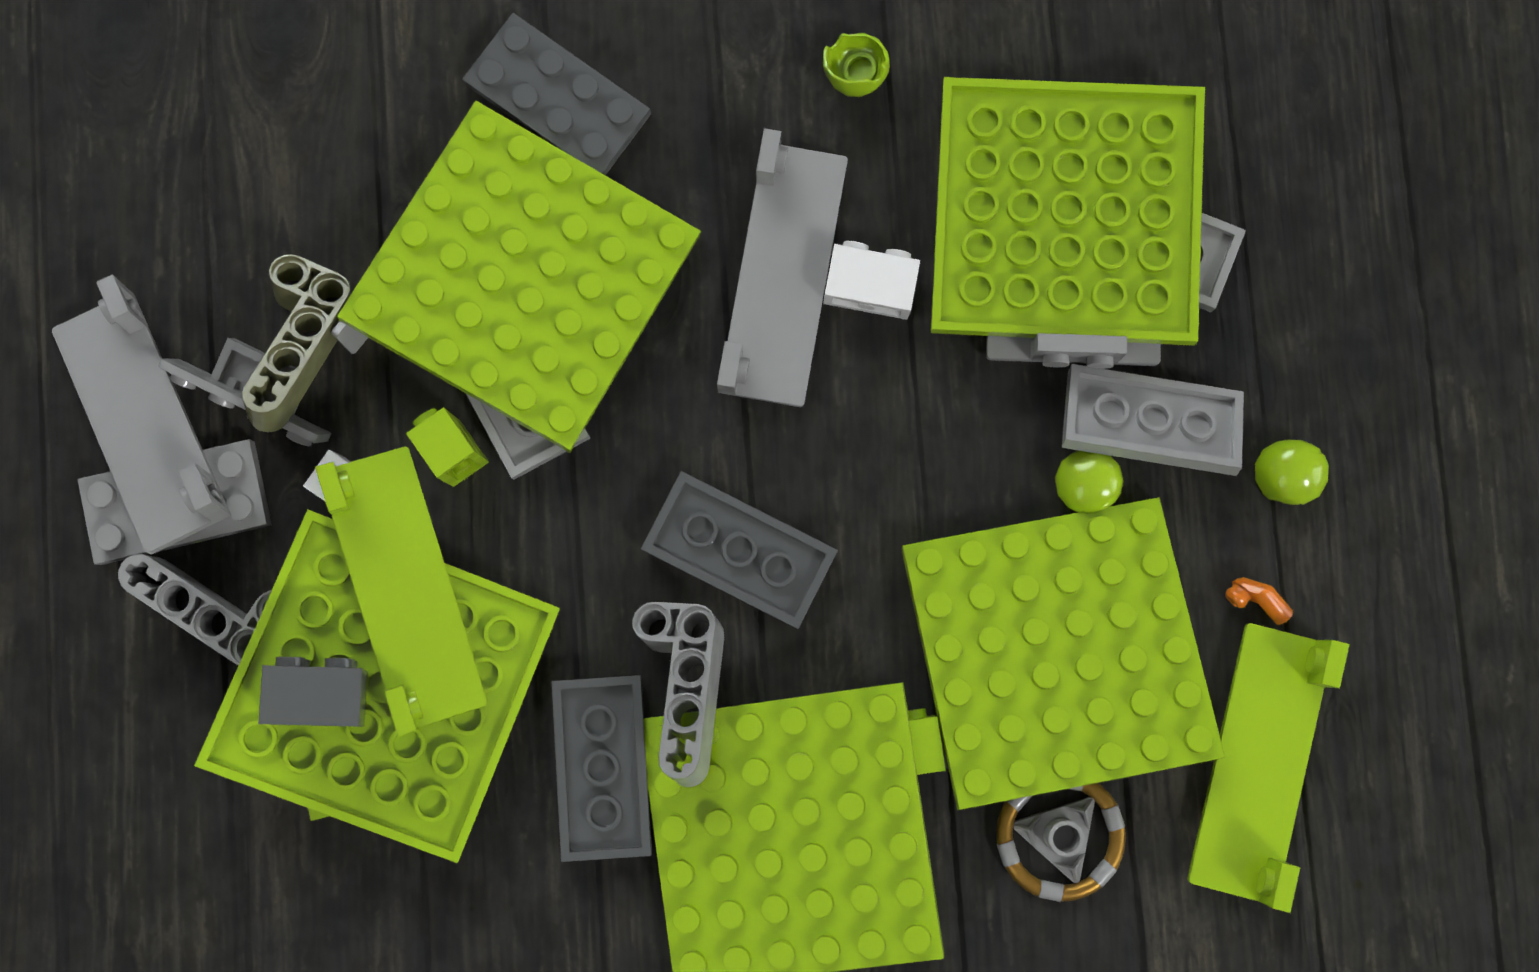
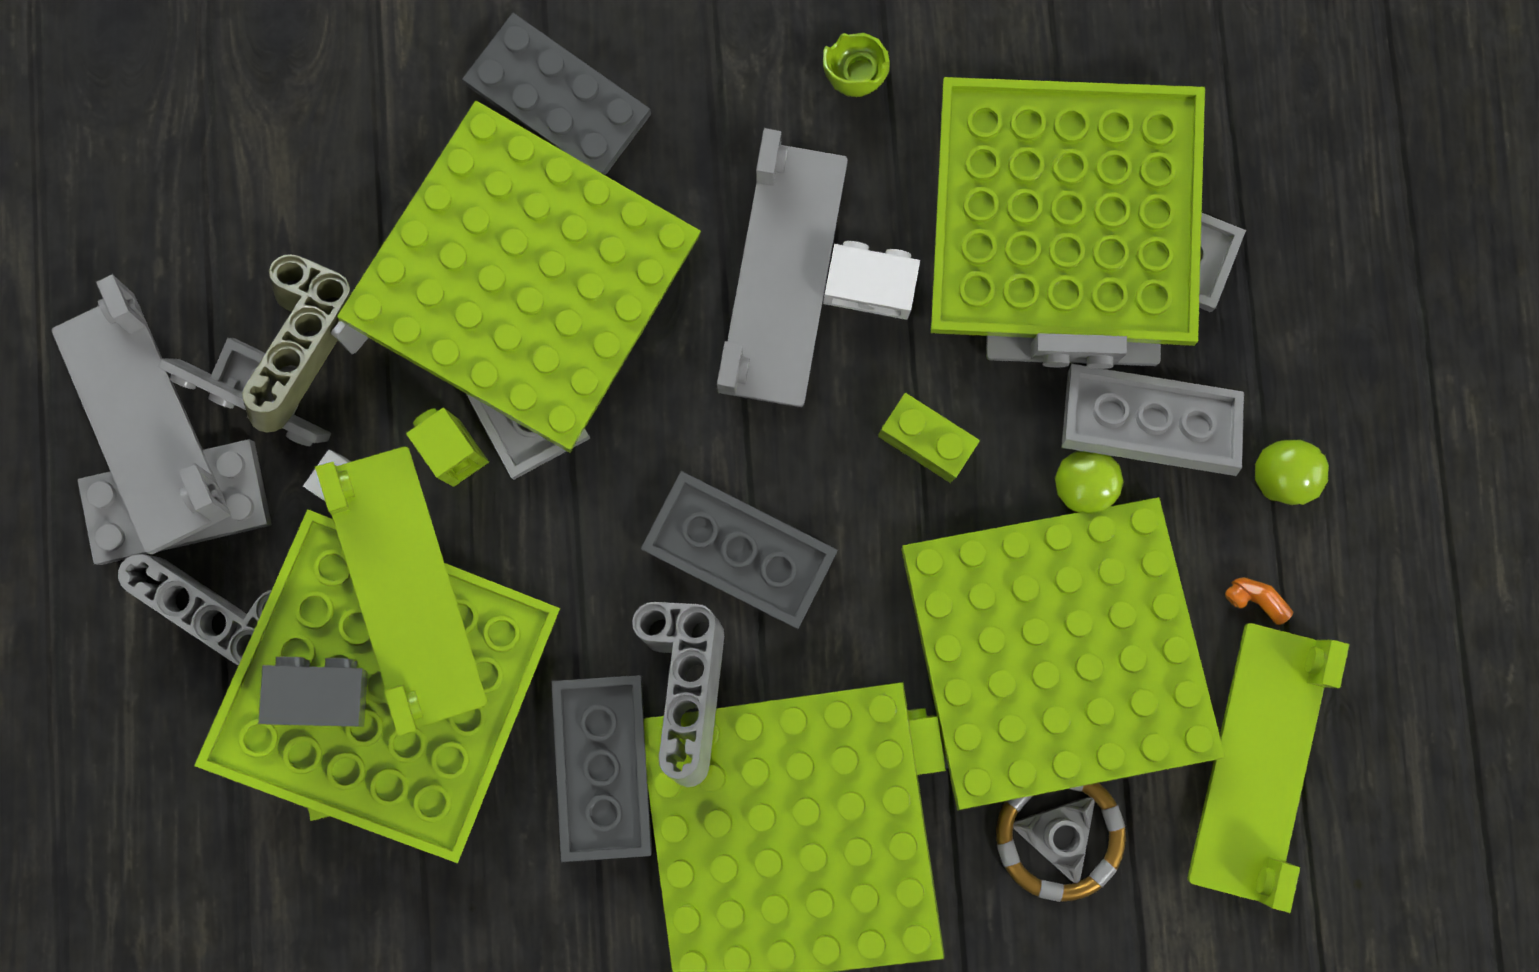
none -> lime brick [878,393,980,483]

